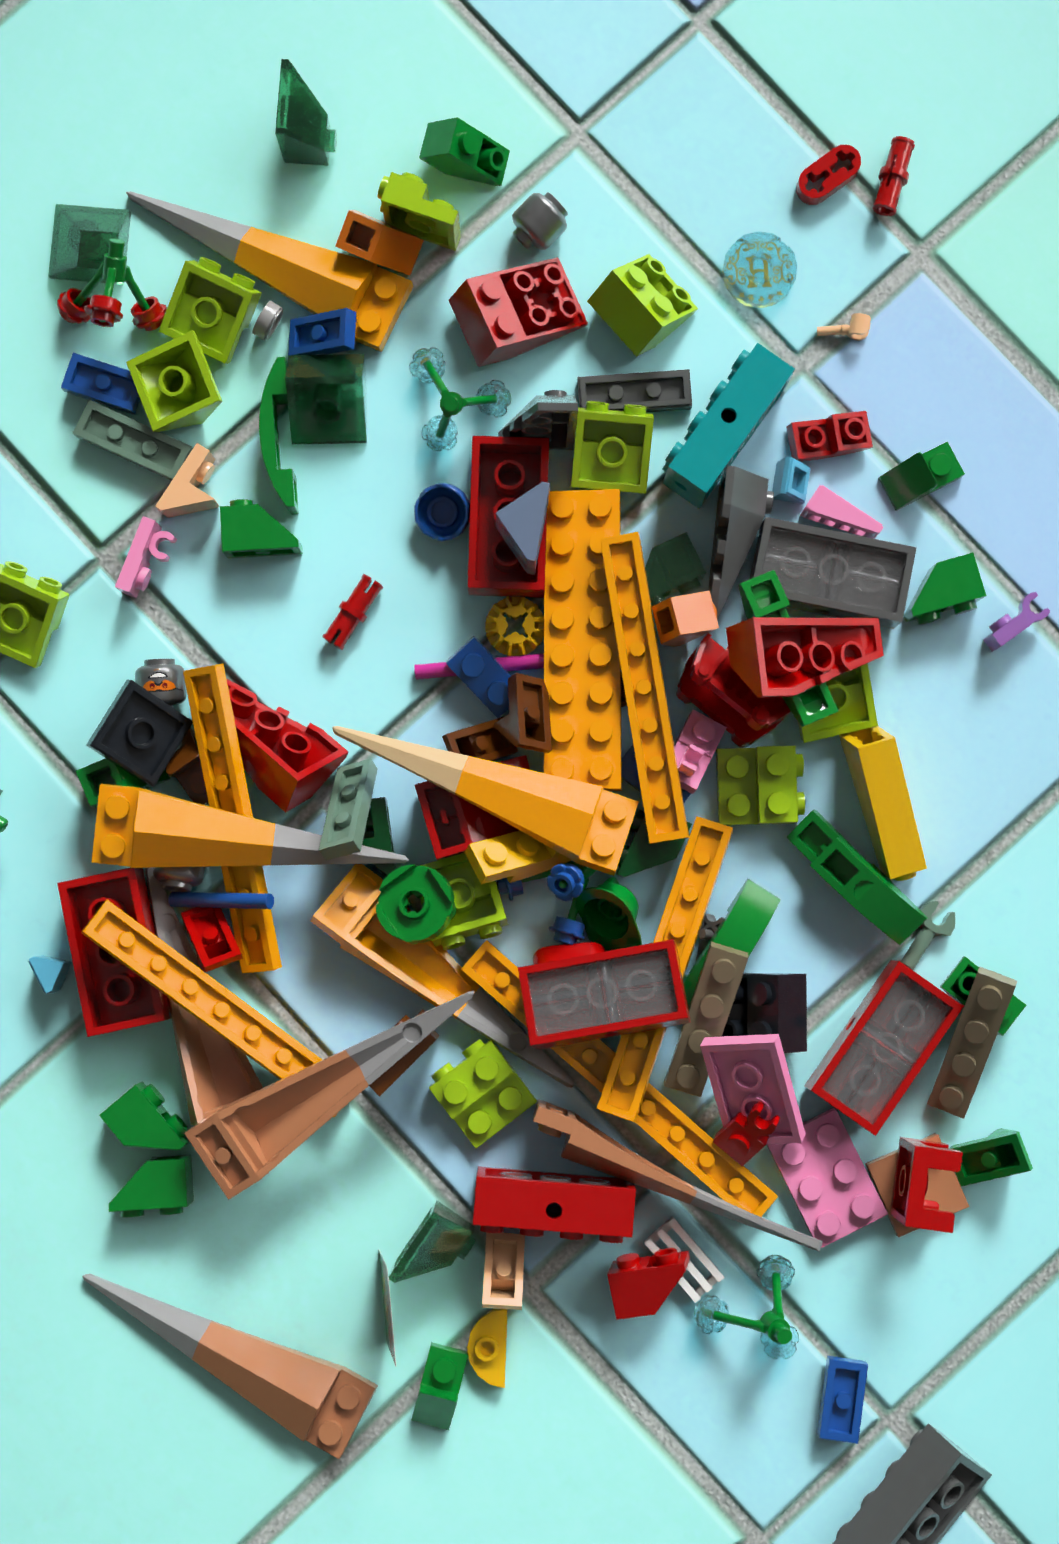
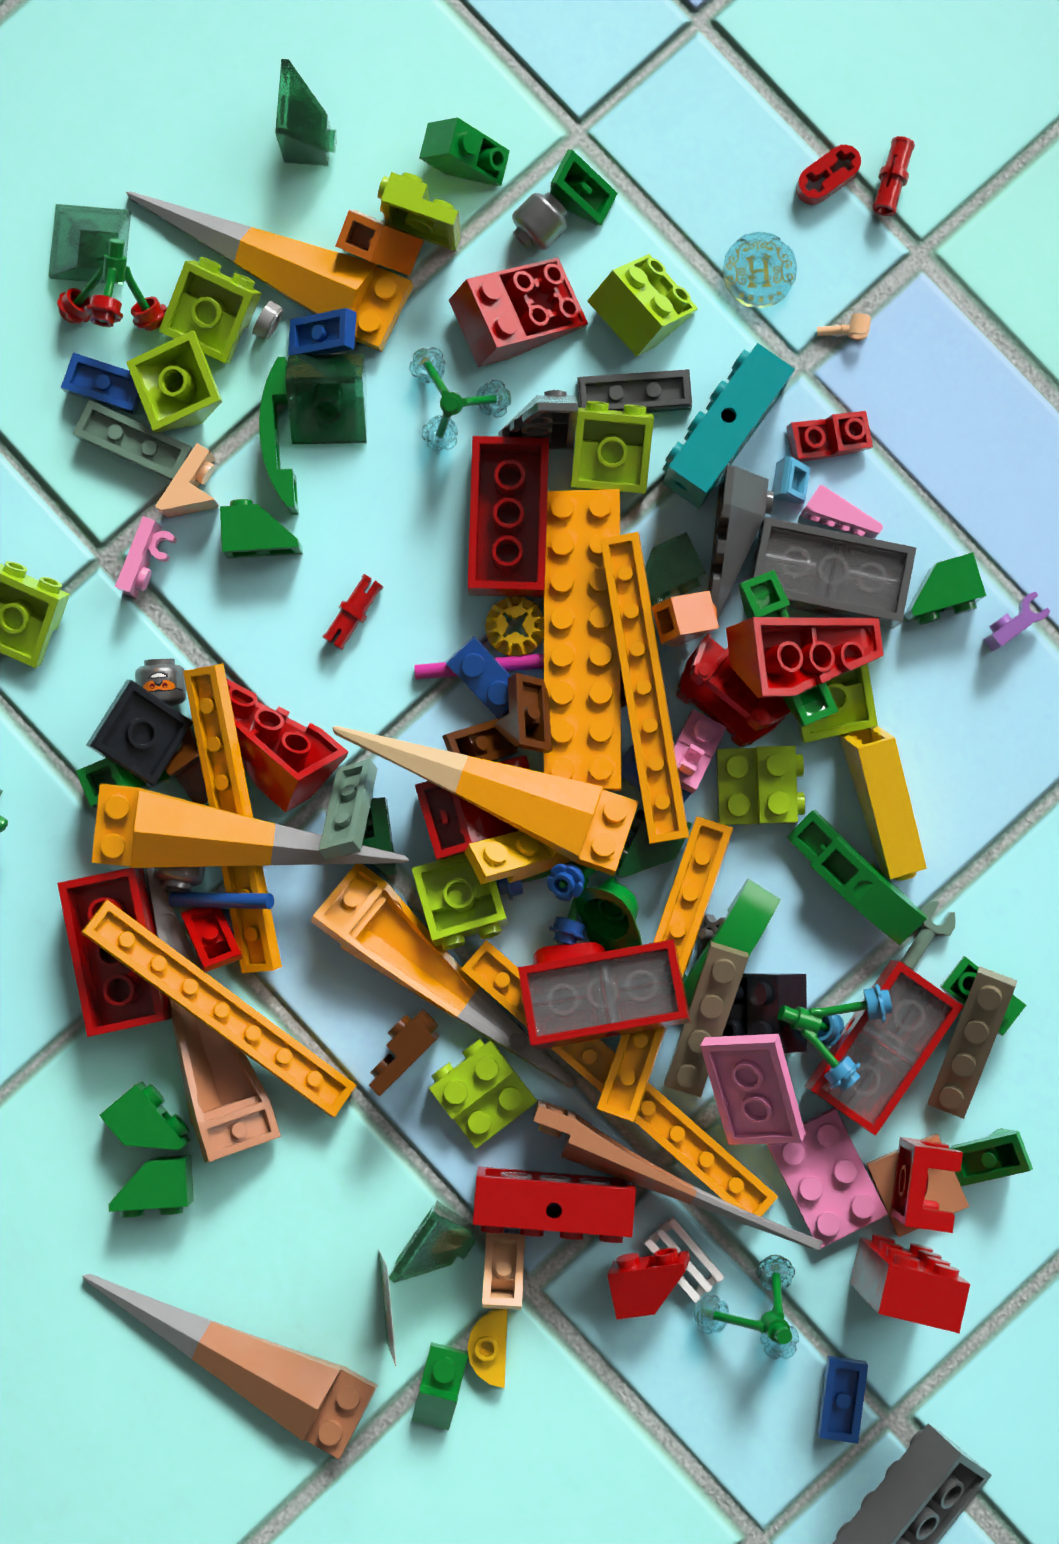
medium azure slope [29,956,72,994] -> none
nougat plate [184,991,475,1200] -> none
green plate [376,865,456,944] -> none
blue hair [414,483,470,541] -> none
sand blue slope [496,482,550,575] -> none
red plate [712,1101,780,1167] -> none
green slope [878,441,965,511] -> none
none -> green slope [550,149,618,226]
none -> plant [778,984,892,1092]
none -> red brick [850,1234,970,1334]

